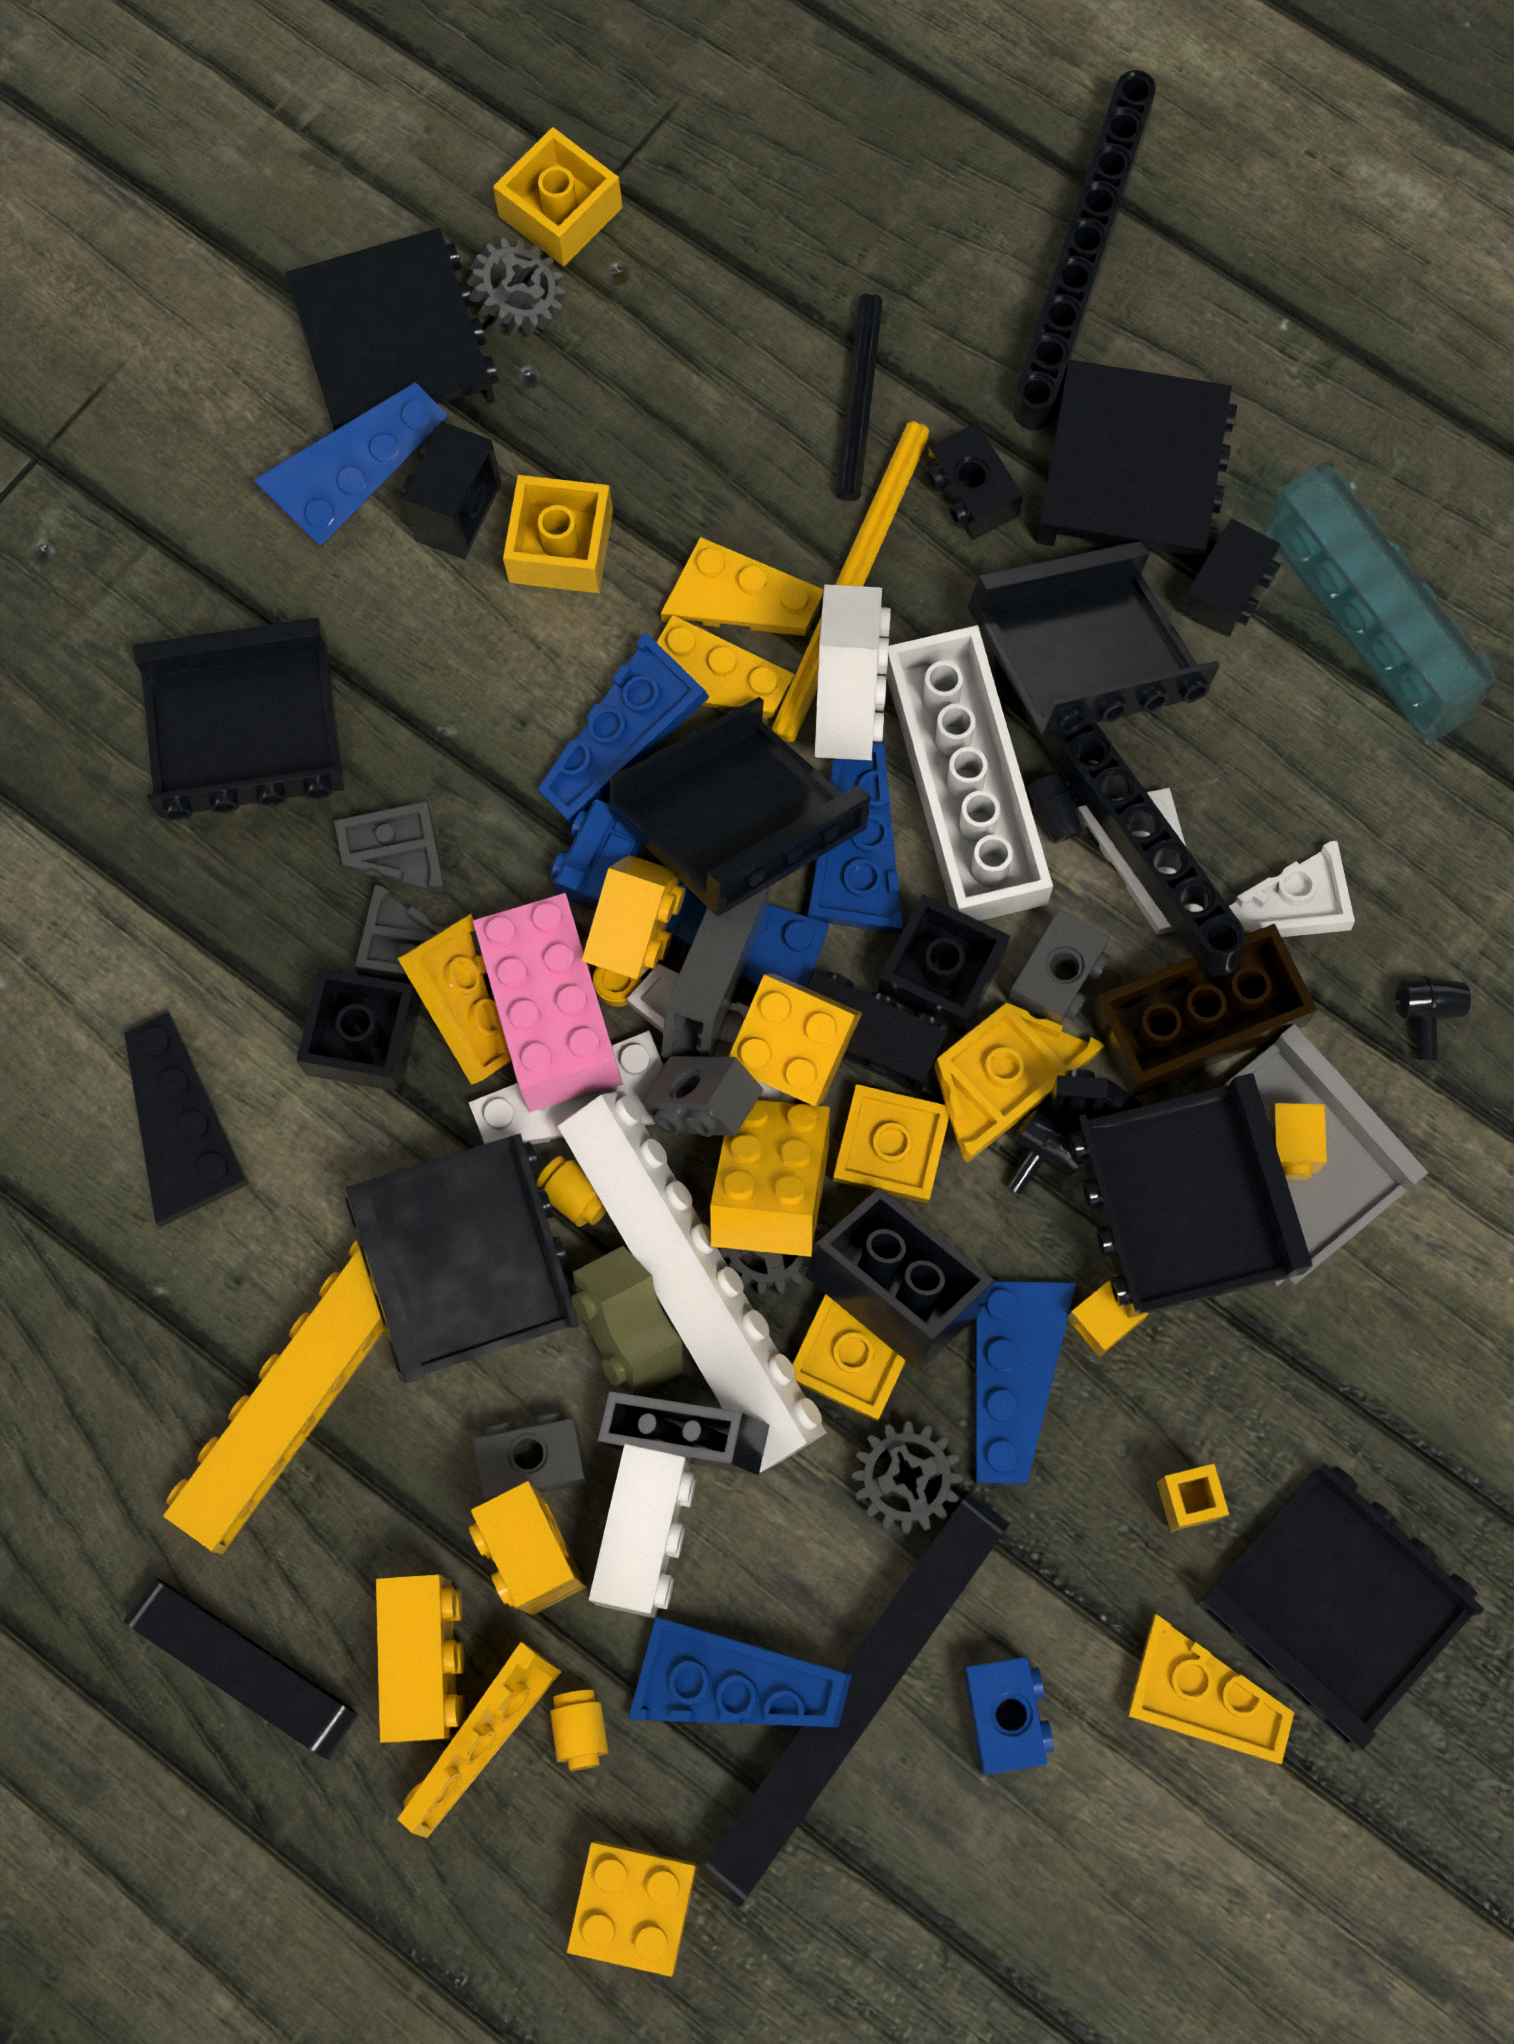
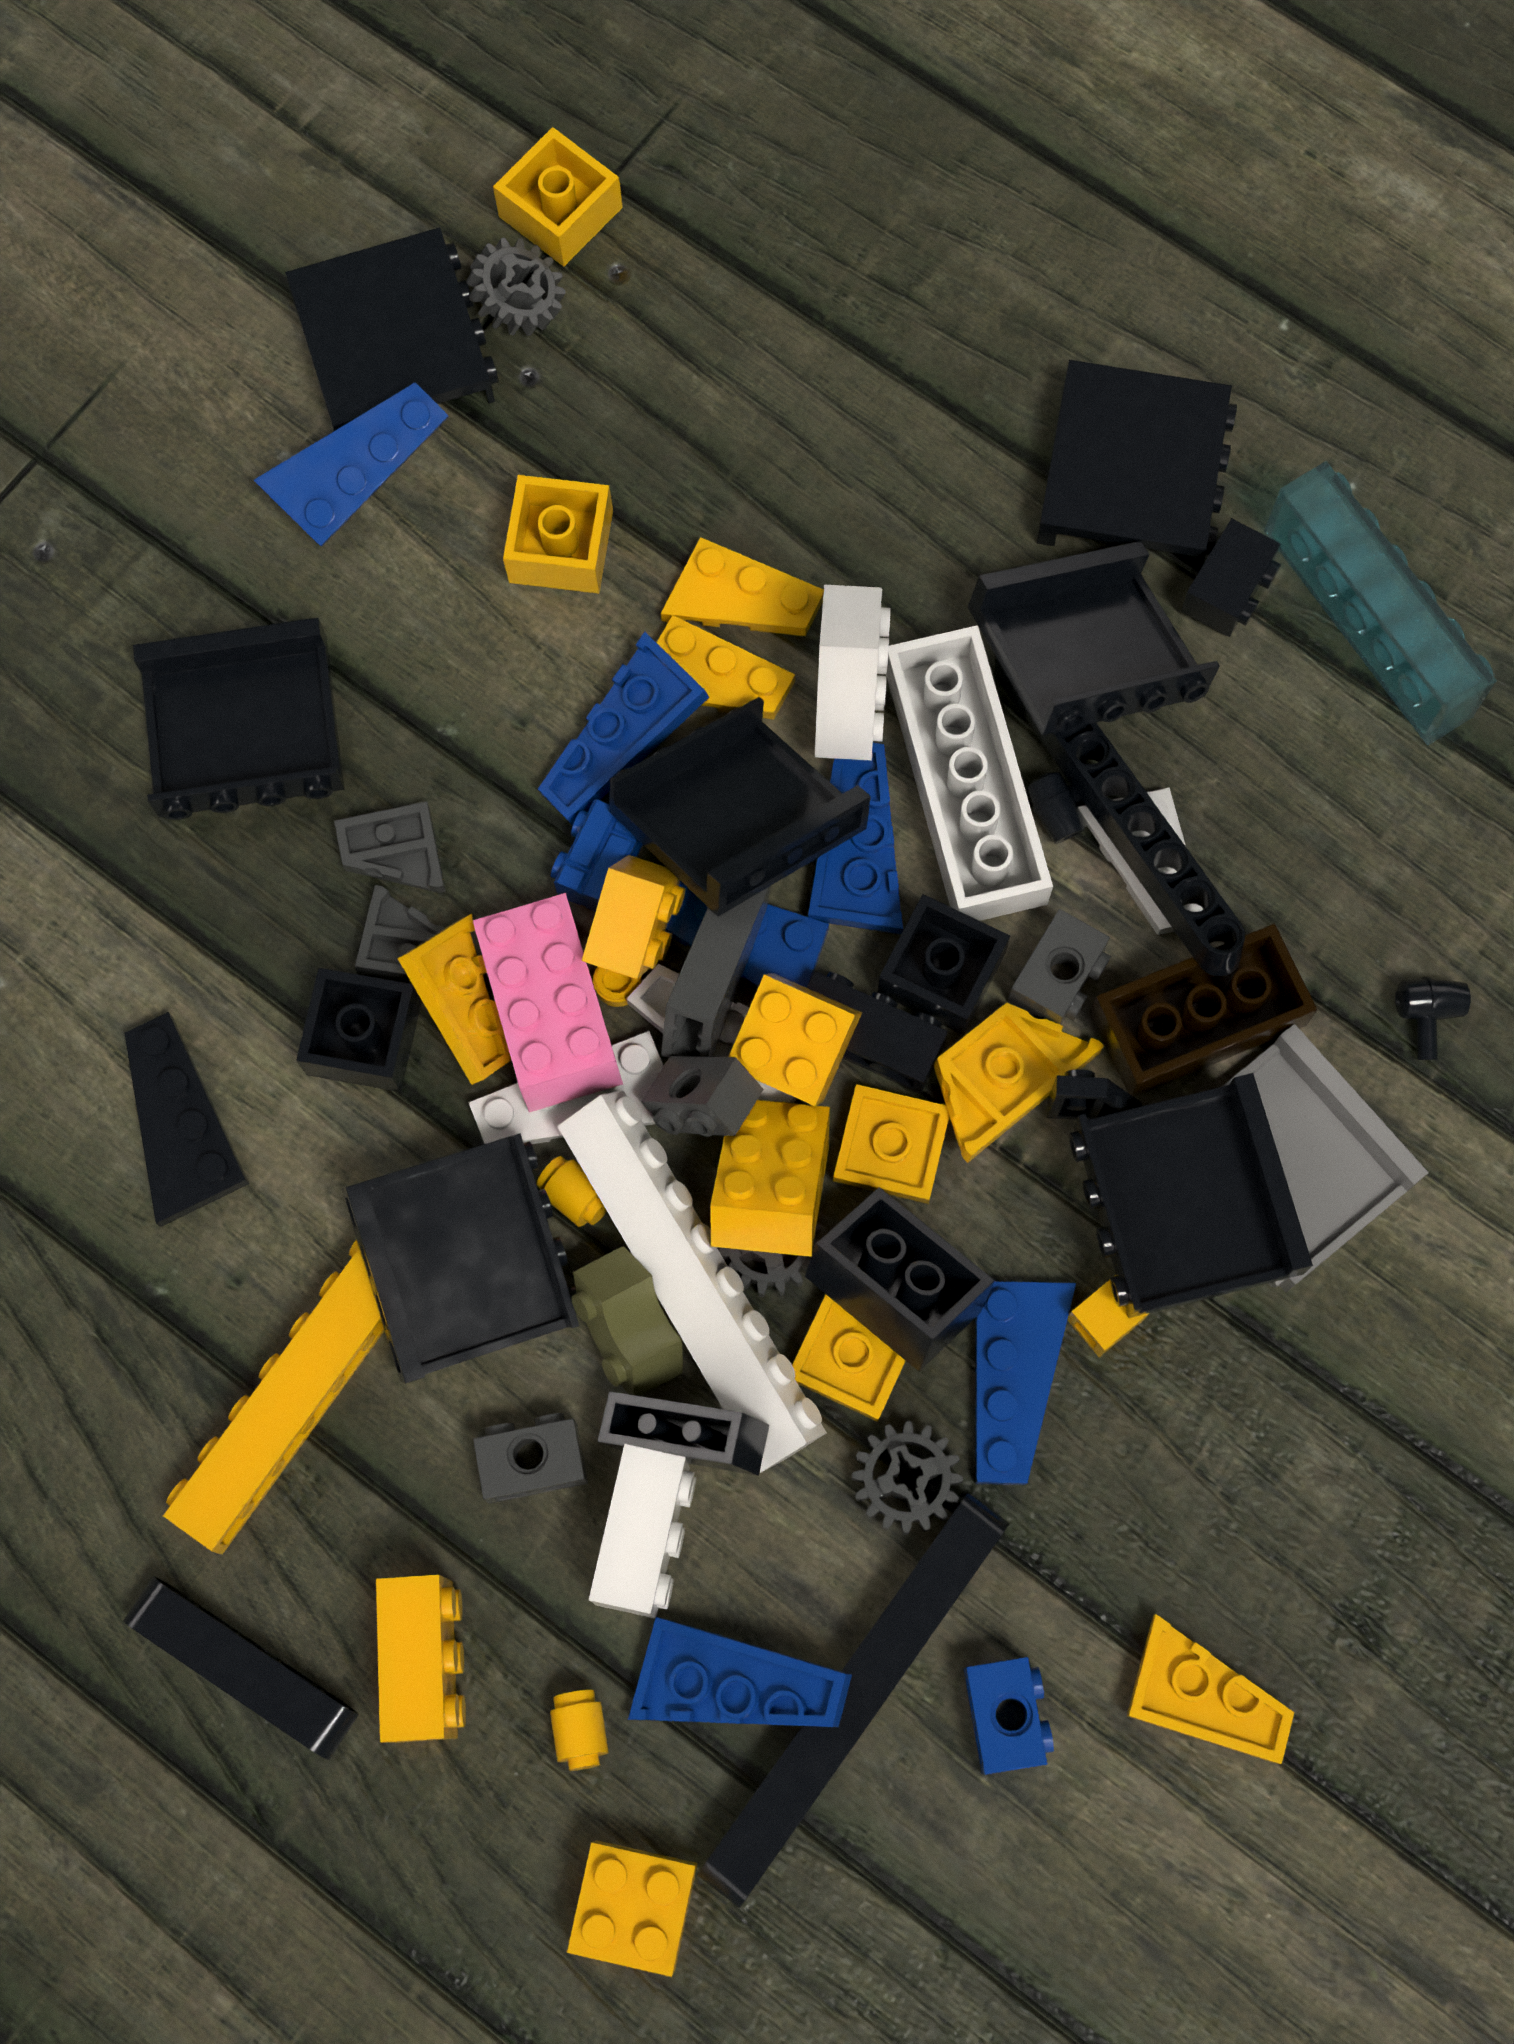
yellow wing [397,1642,562,1838] -> none
black brick [401,421,502,560] -> none
yellow brick [468,1481,587,1615] -> none
yellow axle [772,421,929,743] -> none
black axle [836,293,883,502] -> none
black brick [925,422,1023,540] -> none
black piece [1004,1109,1082,1195] -> none
black beam [1013,70,1156,430] -> none
yellow brick [1157,1463,1229,1532] -> none
white wing [1184,841,1355,947] -> none
black panel [1196,1464,1484,1750] -> none
yellow brick [1267,1103,1327,1180] -> none

